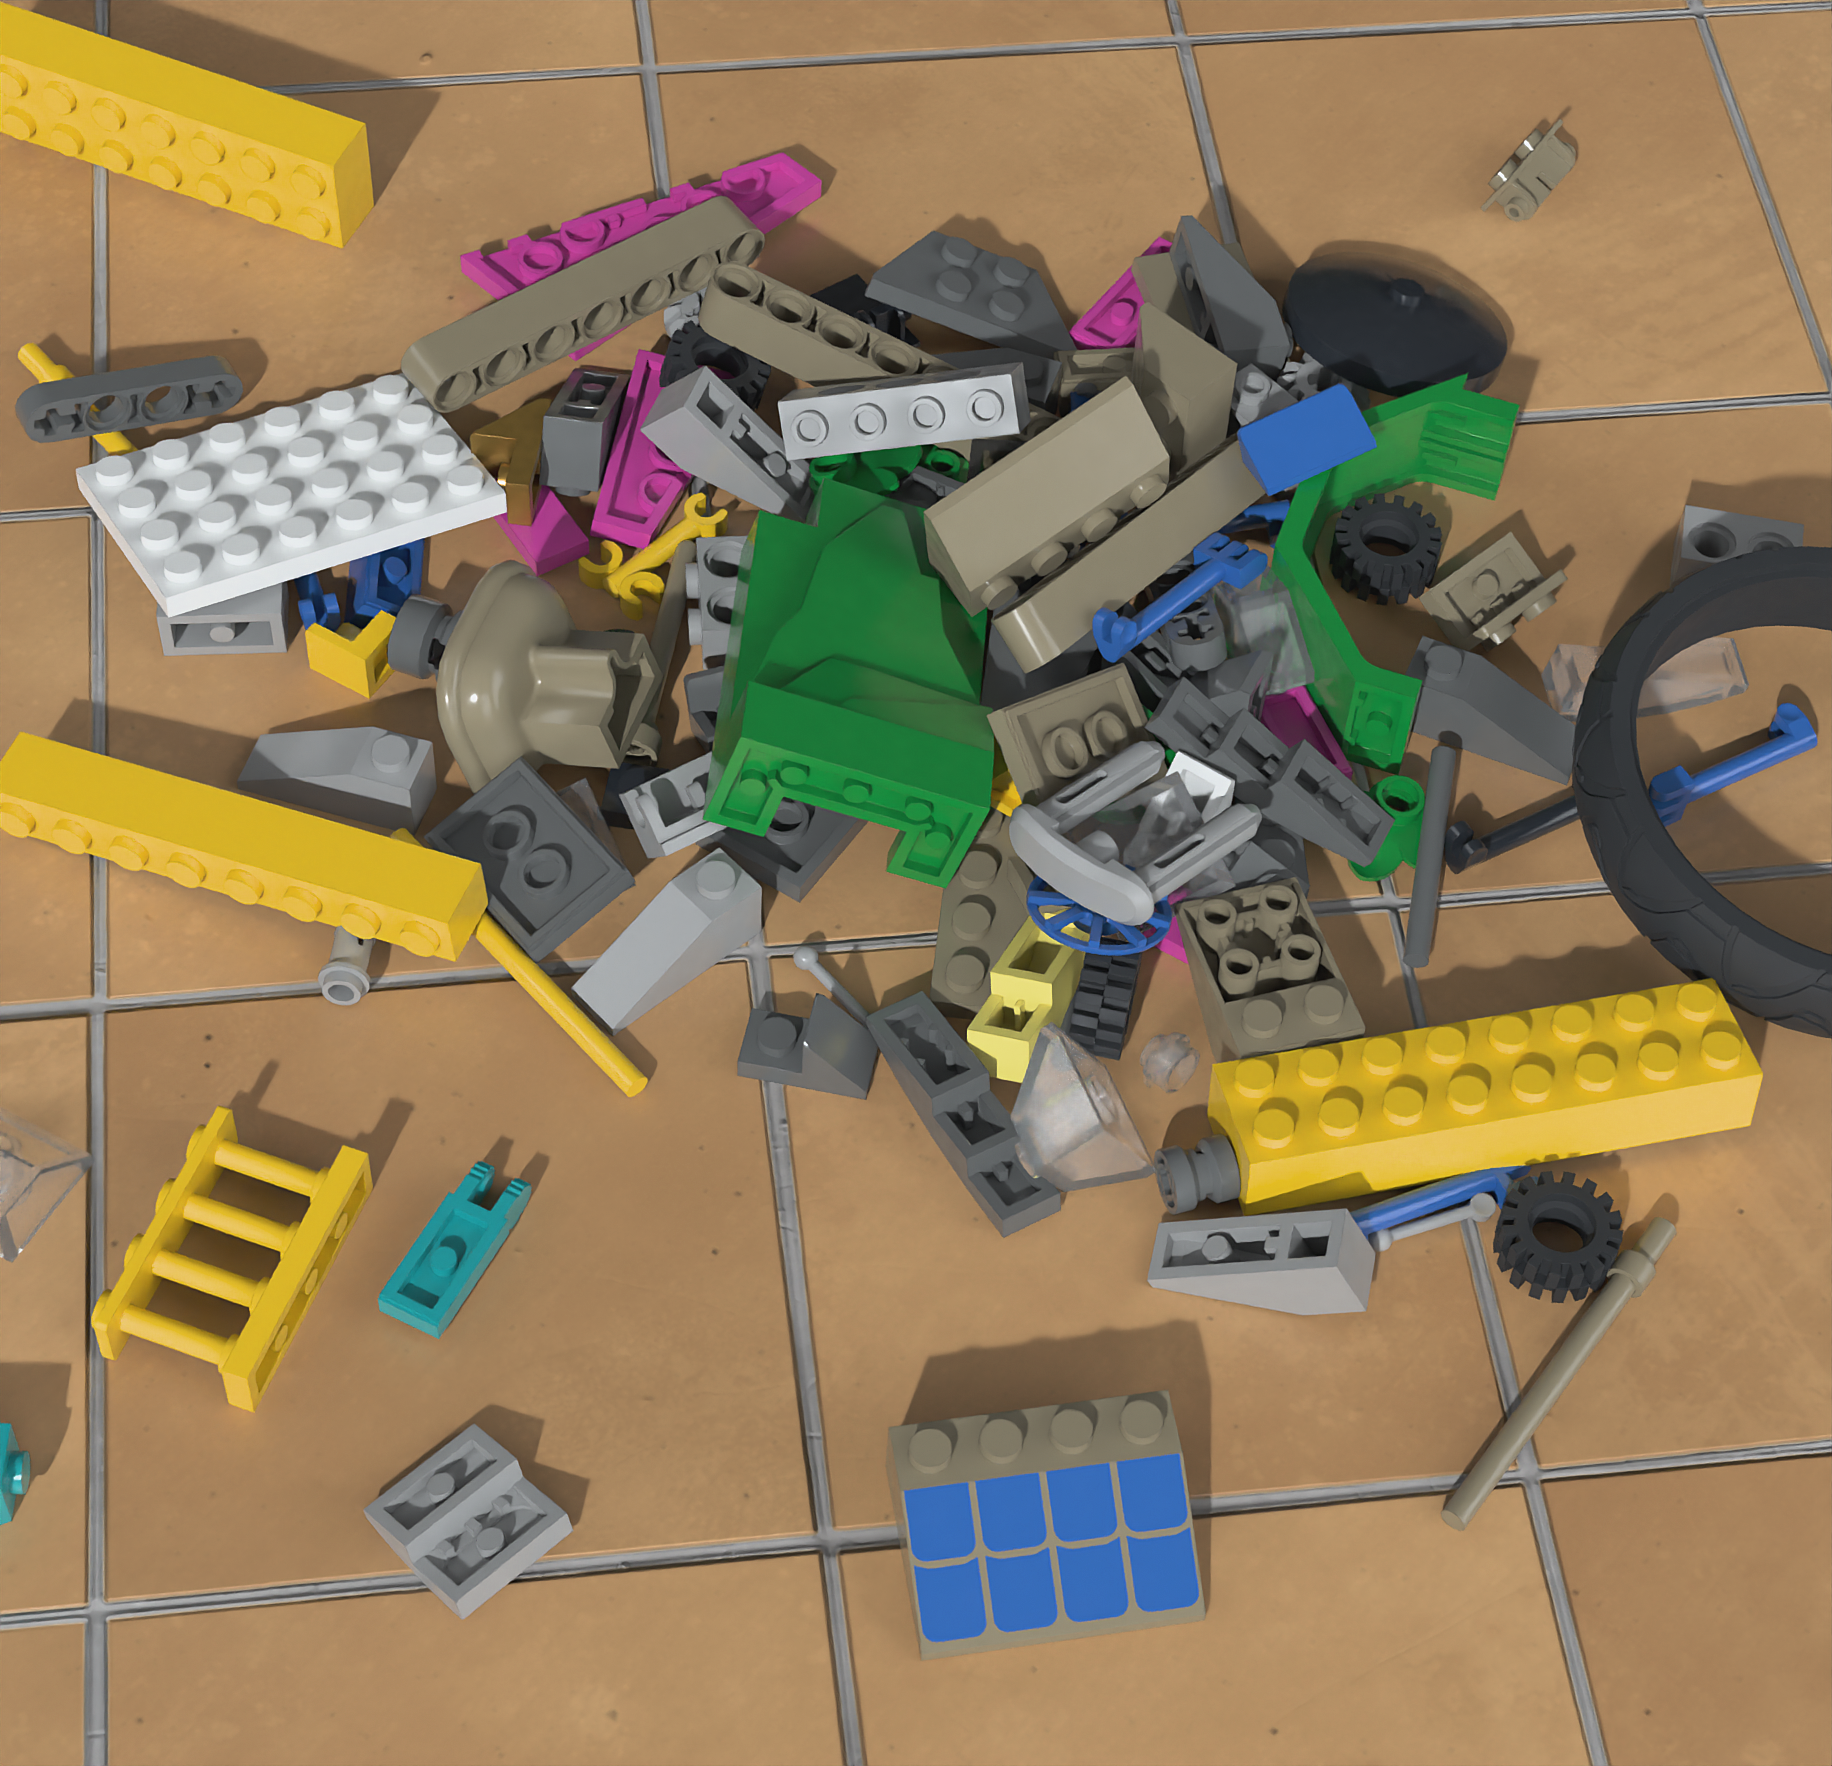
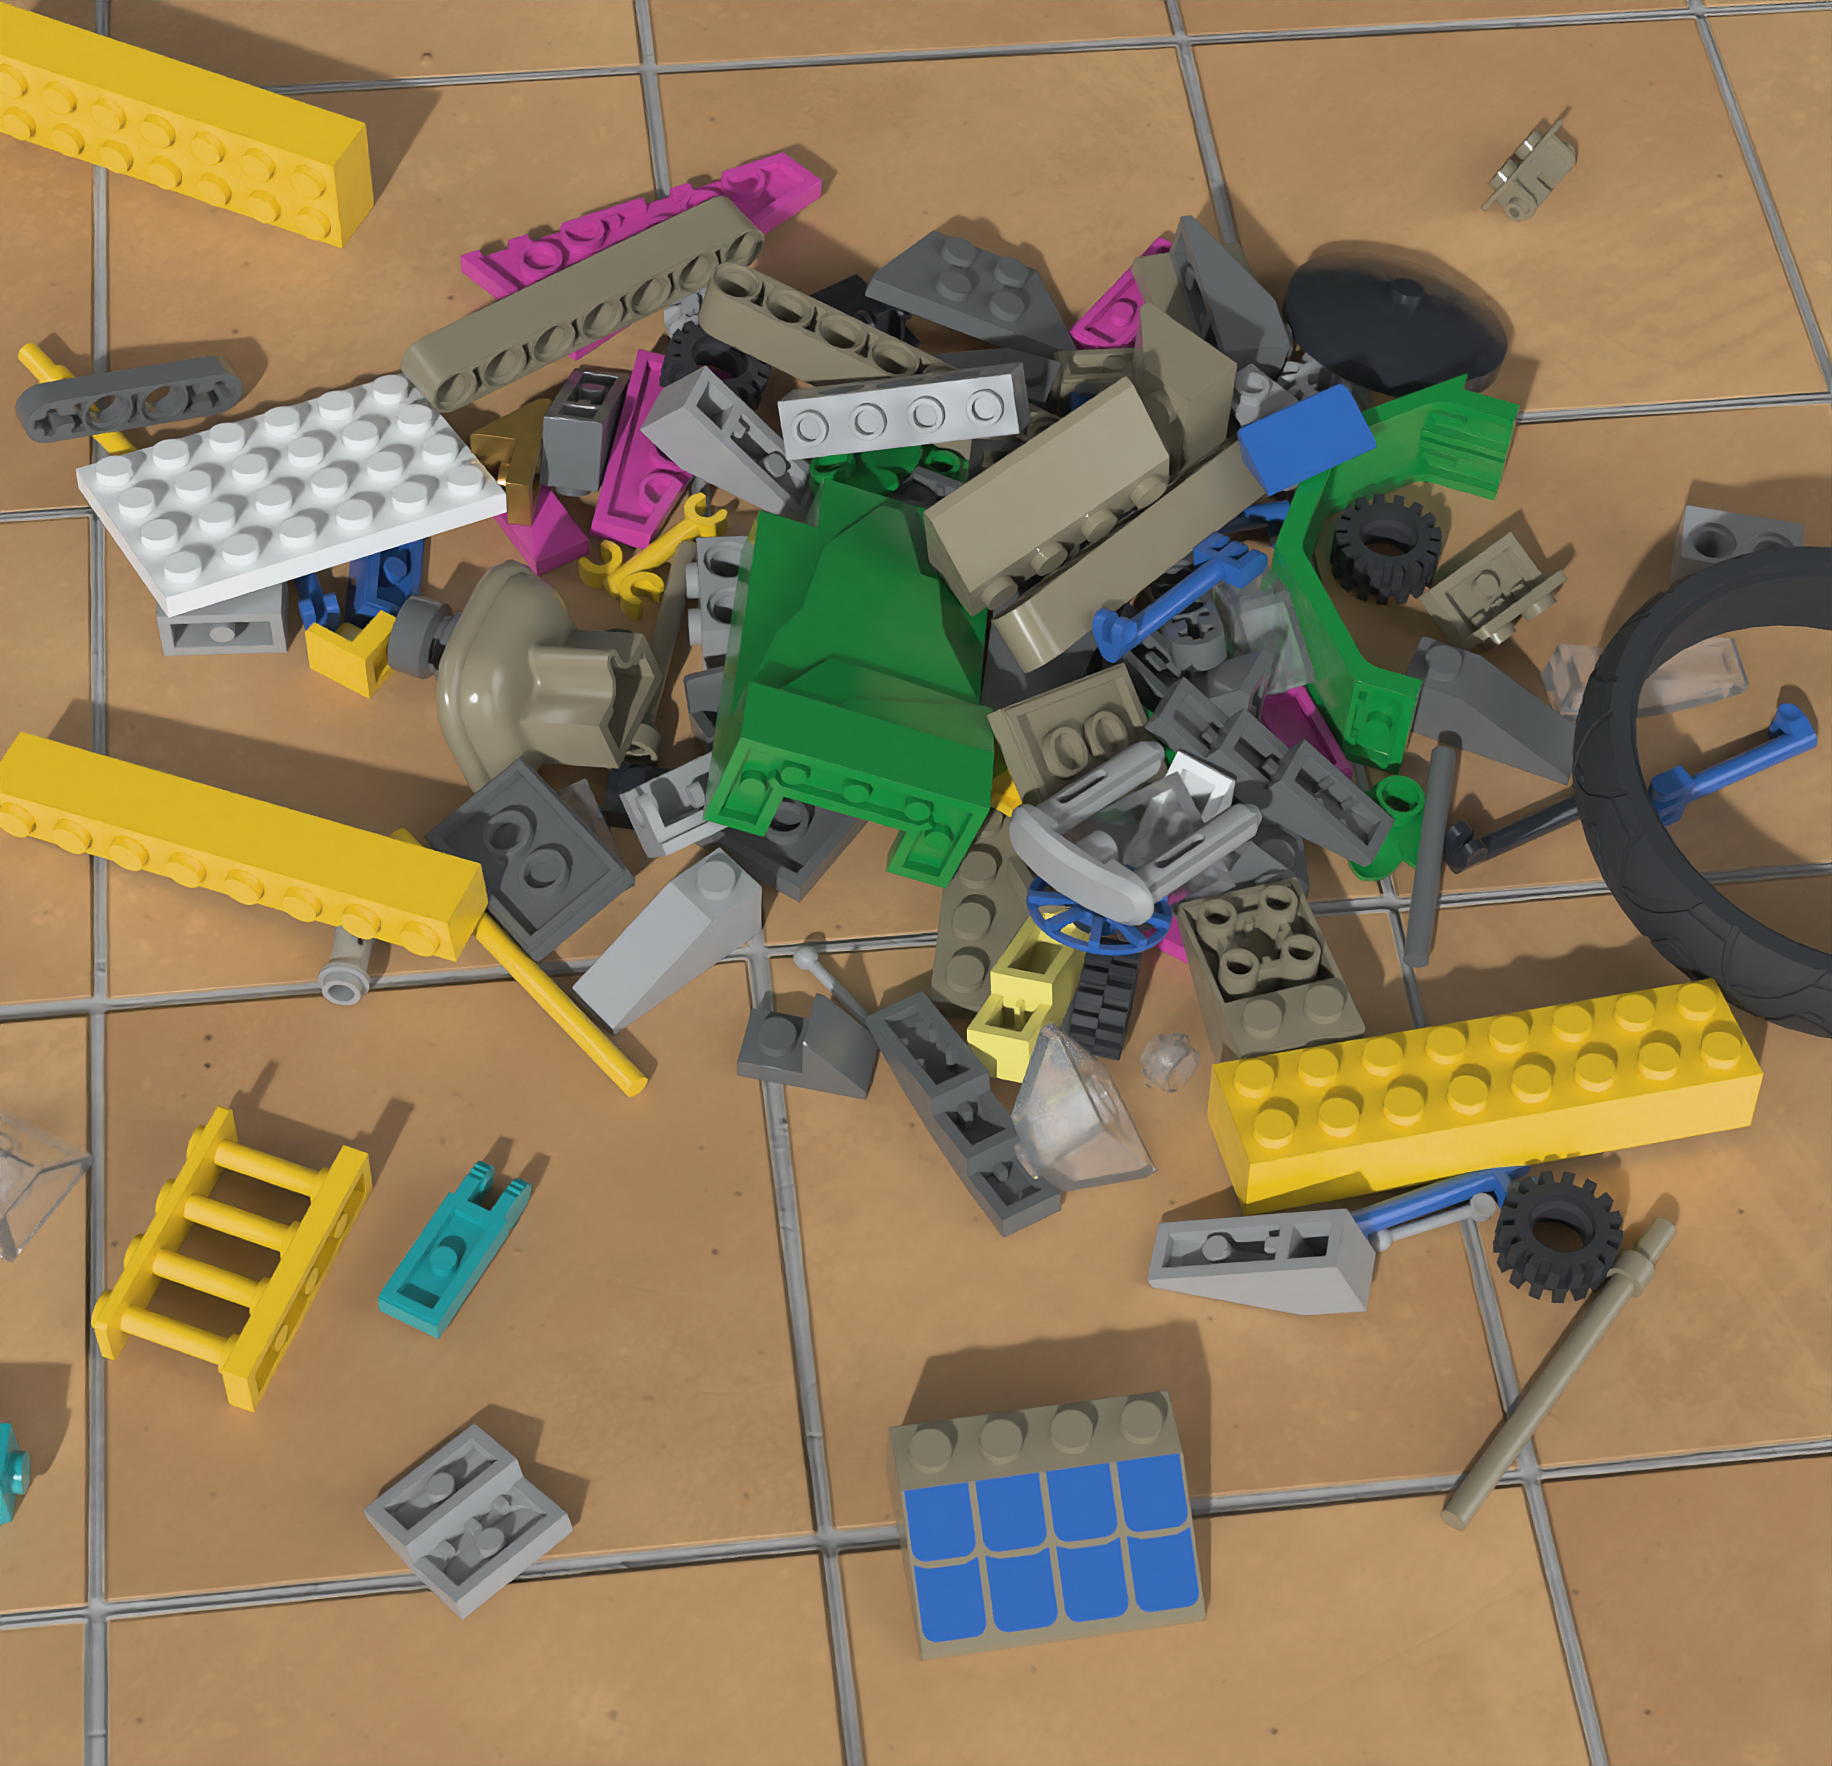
light grey slope [237,726,437,836] -> none
dark grey wheel [1154,1134,1241,1215] -> none

